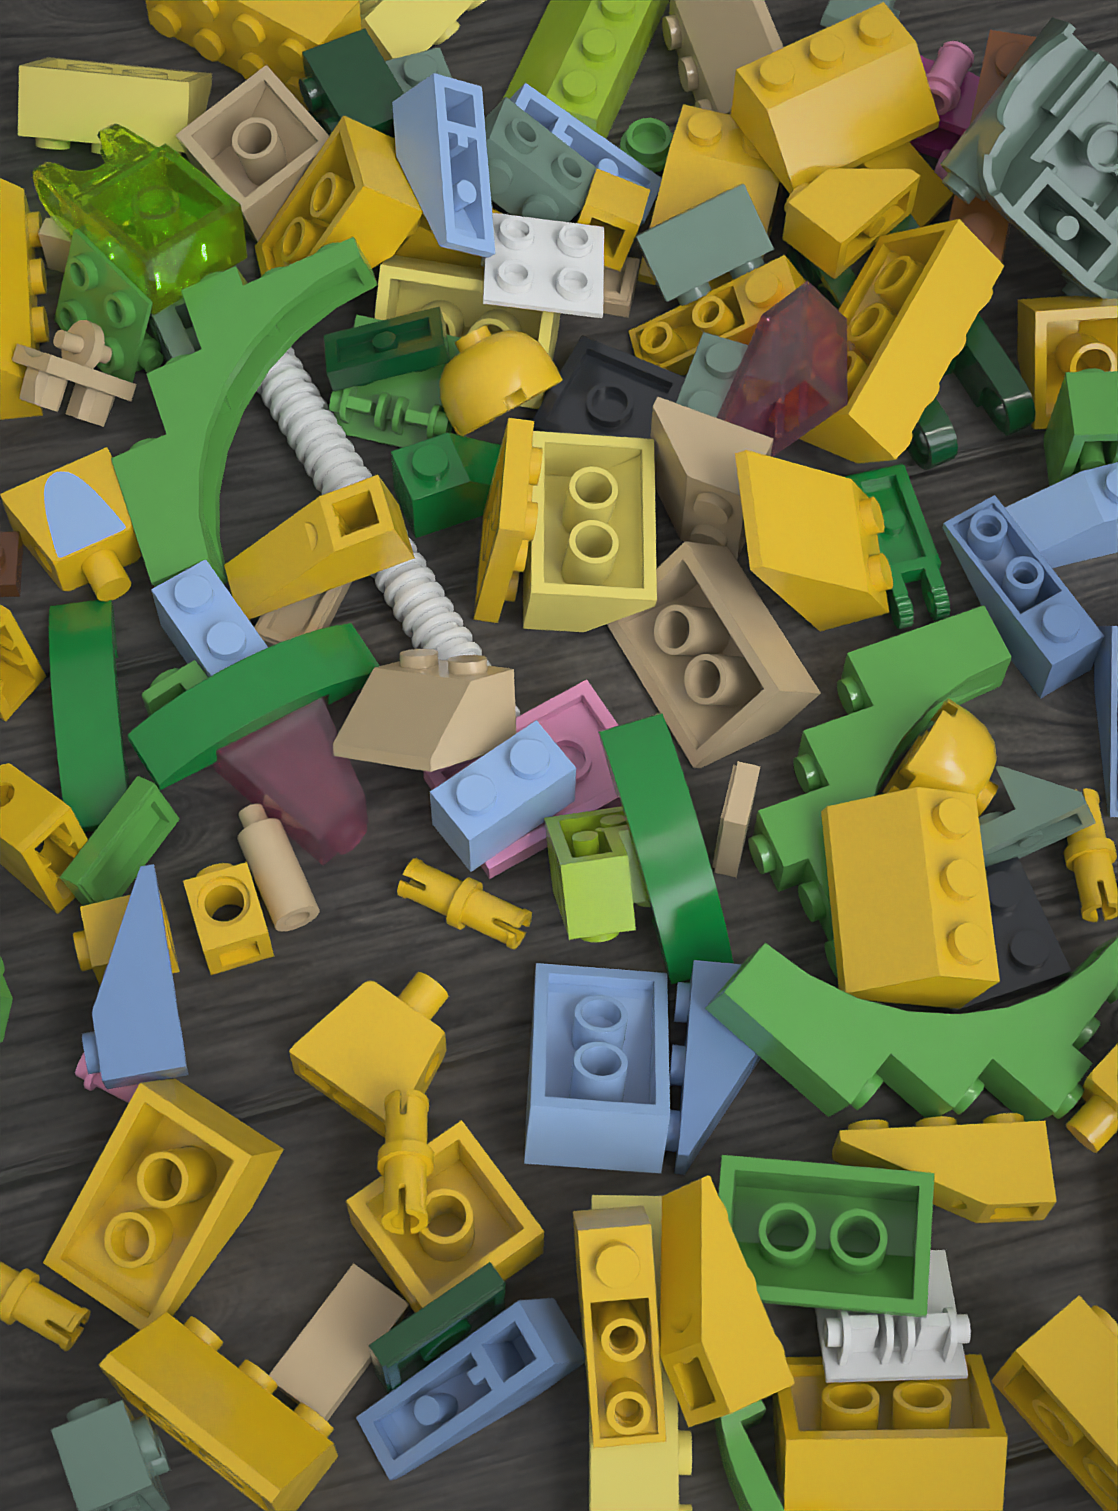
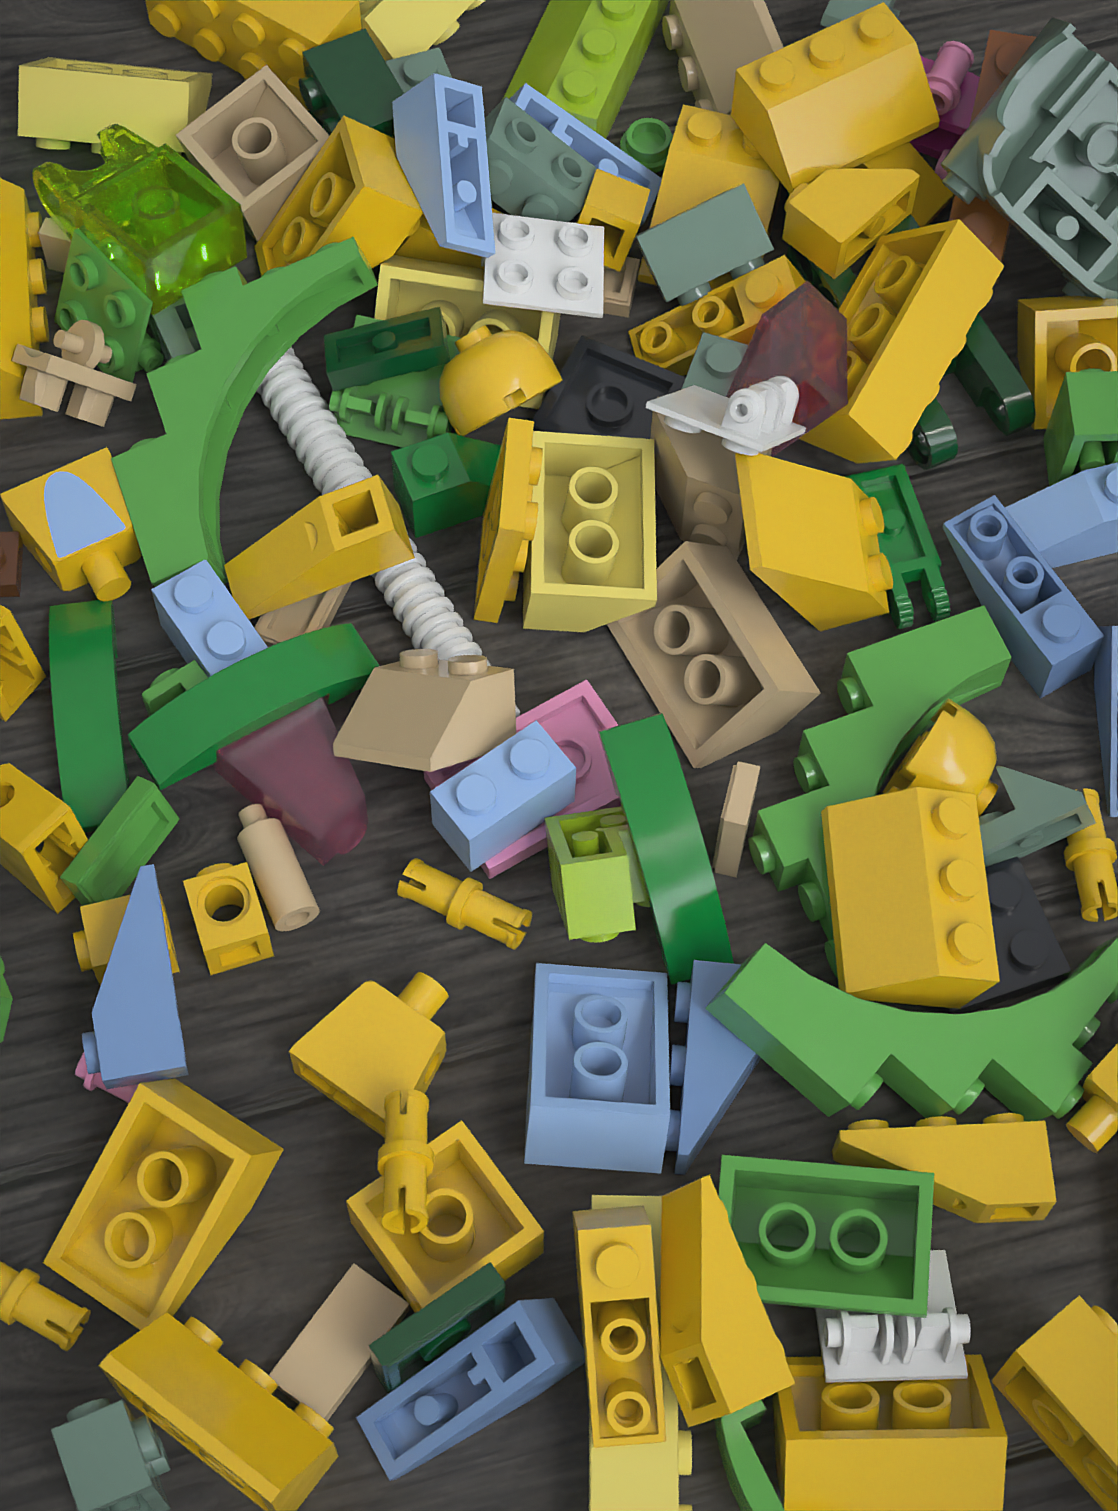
none -> white hinge [645,376,806,456]

